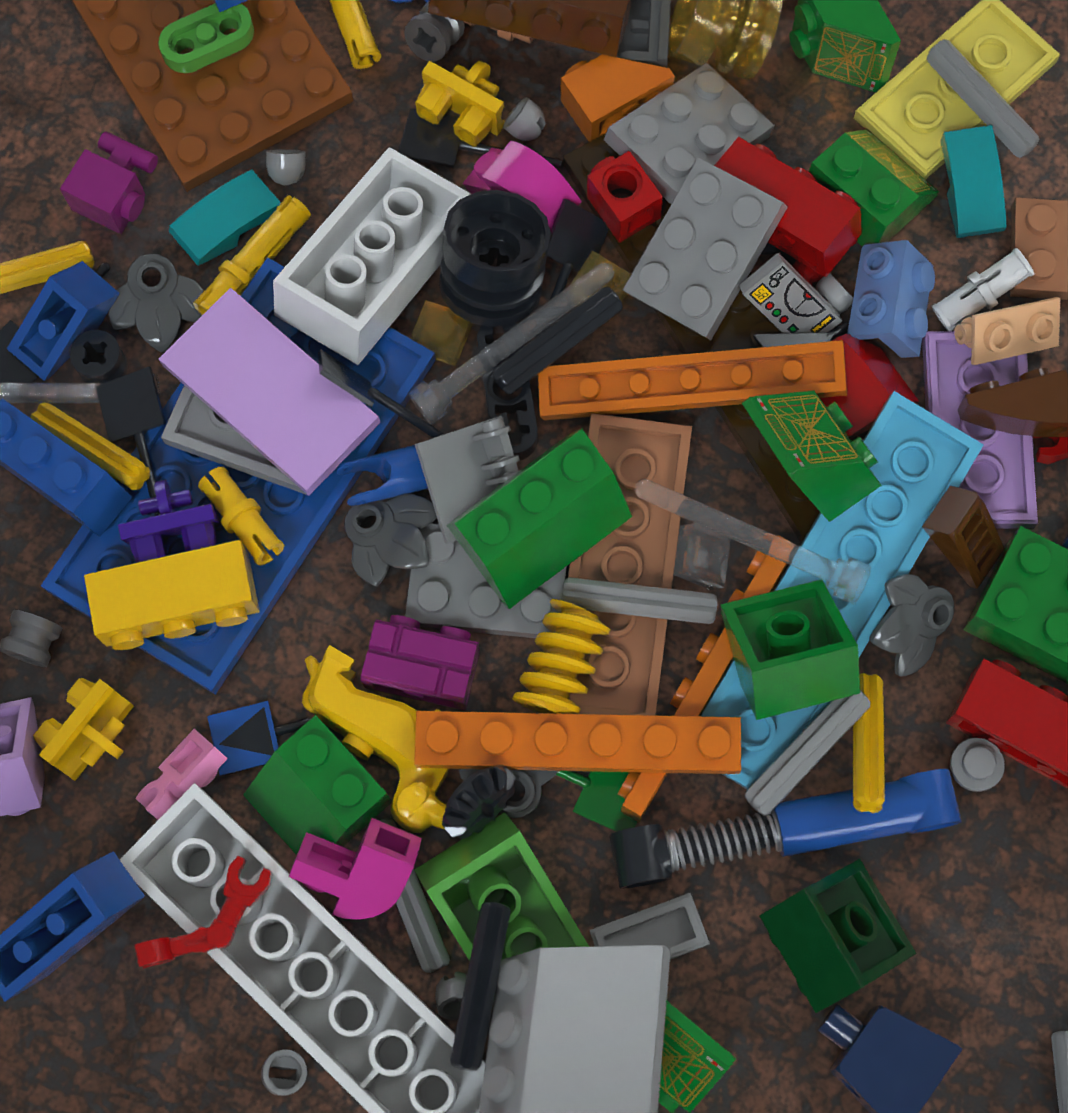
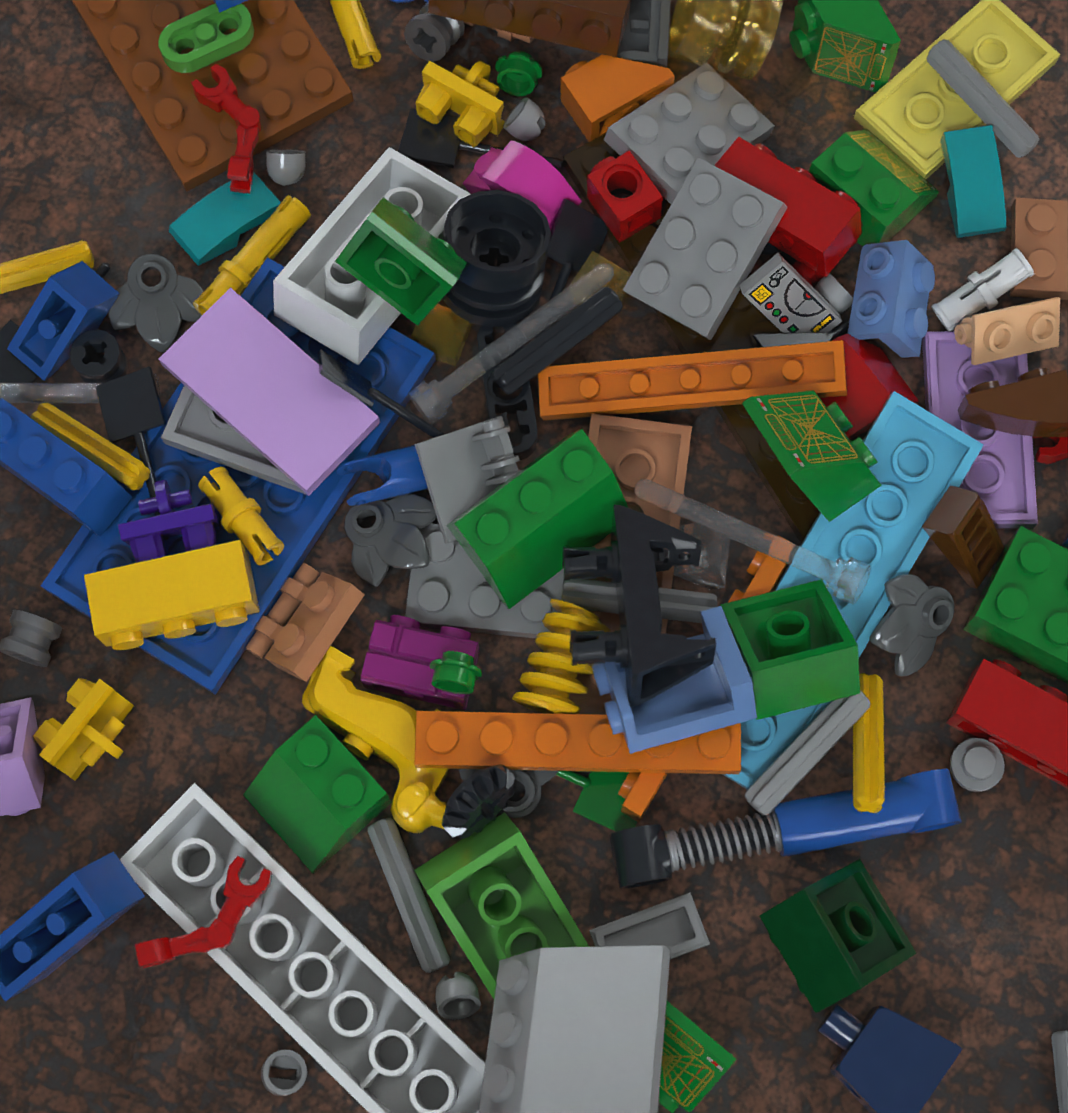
magenta brick [60,131,158,234] -> none
bright pink plate [136,729,228,820] -> none
piece [207,701,314,777] -> none
dark pink brick [288,818,422,920] -> none
black axle [450,902,511,1071] -> none
none -> red piece [191,64,262,194]
none -> nougat plate [245,563,365,682]
none -> green slope [335,197,467,326]
none -> green plate [430,651,482,694]
none -> green plate [495,51,542,96]
none -> black hose [562,505,716,707]
none -> medium blue panel [592,606,757,754]

